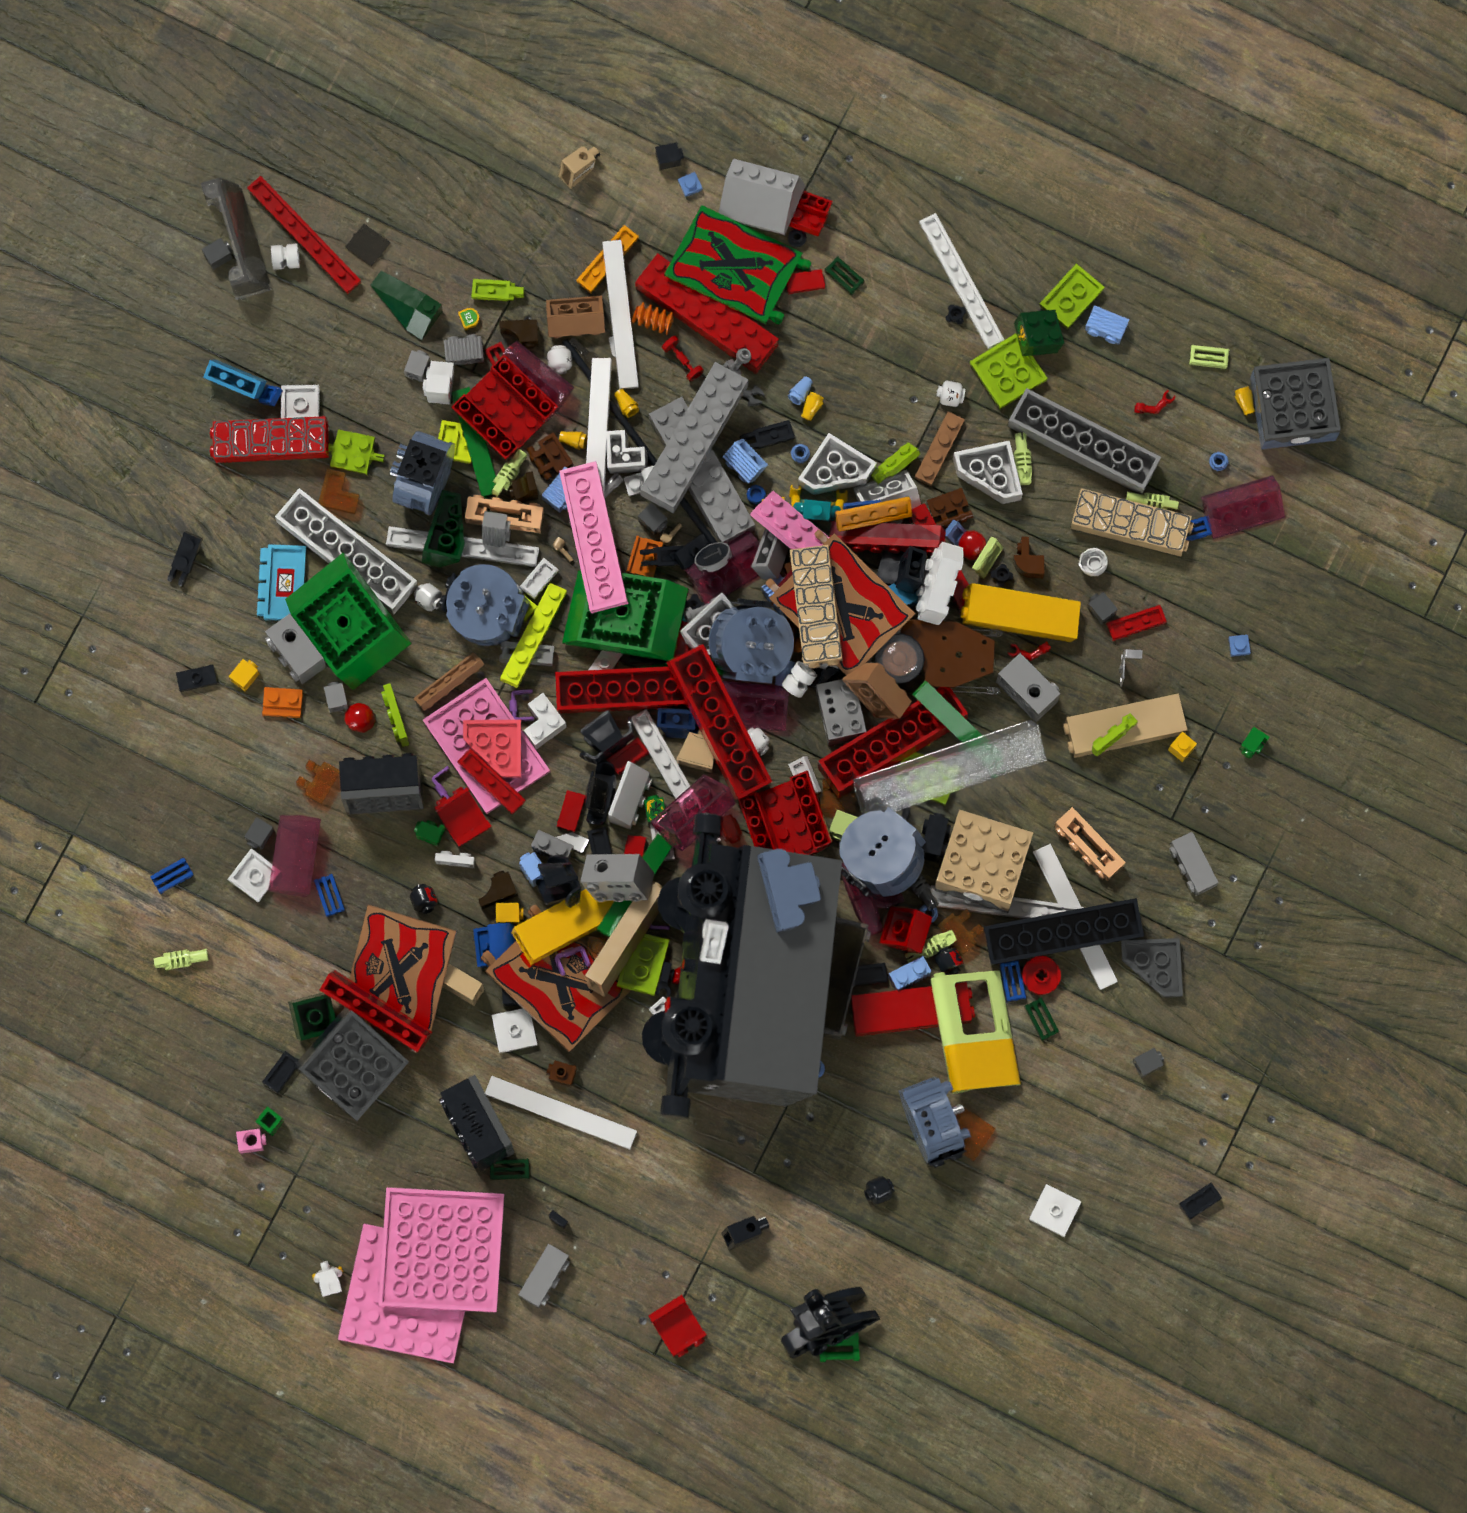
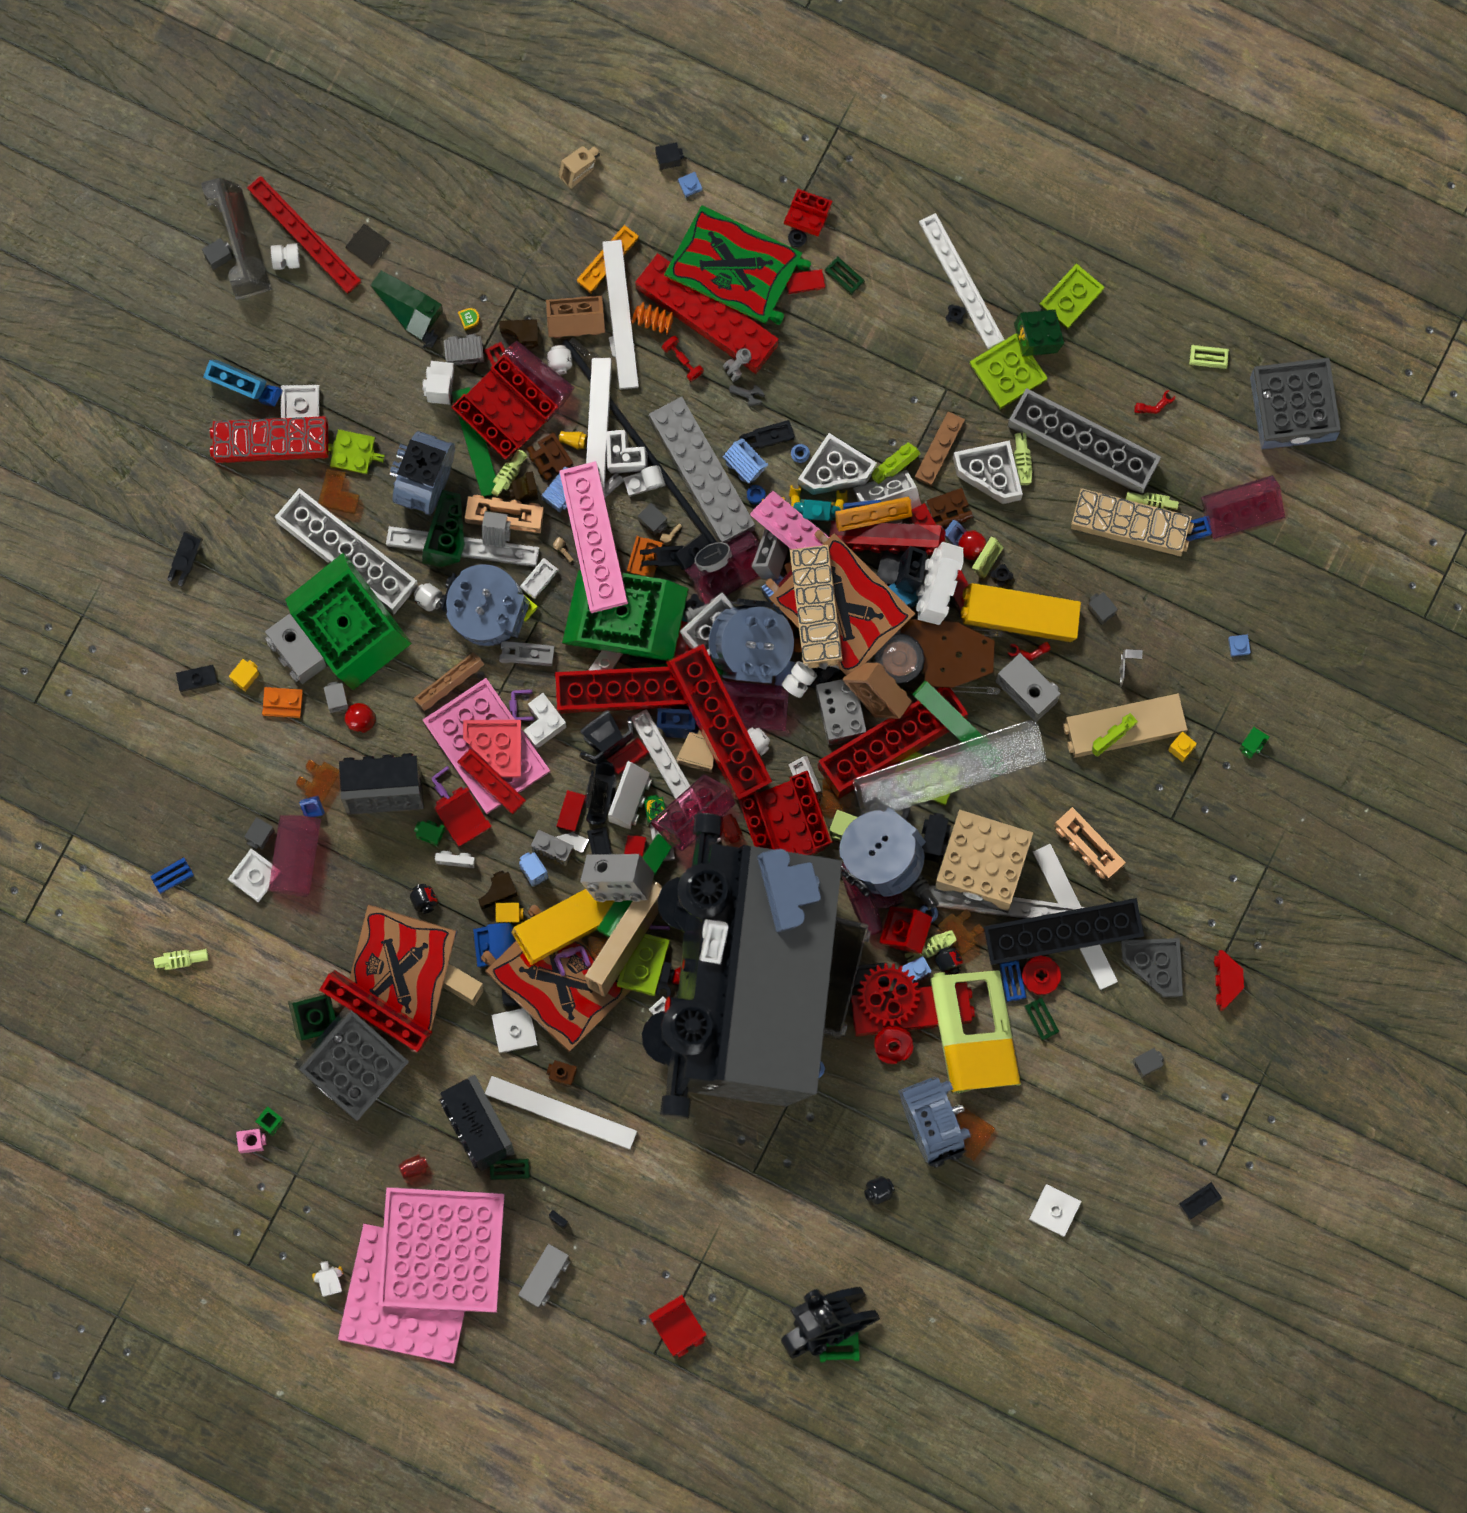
medium azure hinge [257,544,307,621] -> none
black tile [262,1051,298,1094] -> none
blue tile [314,874,345,917] -> none
lime plate [381,683,409,747] -> none
light grey brick [404,350,431,382] -> none
neon yellow wing [438,420,472,464] -> none
lime hinge [471,279,525,301] -> none
neon yellow plate [500,583,567,688] -> none
black piece [536,855,581,907] -> none
yellow cone [614,389,639,418] -> none
light grey brick [640,362,748,514] -> none
light grey slope [719,159,806,235] -> none
black torso [721,1216,769,1251] -> none
light blue cone [788,376,813,405] -> none
yellow cone [801,392,824,421] -> none
white head [937,381,965,407] -> none
reddish brown brick [1013,537,1044,578] -> none
white hair [1078,548,1108,577] -> none
light blue brick [1085,305,1129,344] -> none
red tile [1106,604,1167,641] -> none
light grey brick [1169,832,1218,896] -> none
medium blue plate [1209,452,1228,471] -> none
yellow cone [1234,386,1255,415] -> none
none -> blue tile [299,796,325,820]
none -> clear red brick [398,1154,429,1179]
none -> black plate [422,330,438,348]
none -> red gear [857,963,921,1026]
none -> red plate [874,1025,913,1064]
none -> red slope [1214,950,1244,1011]

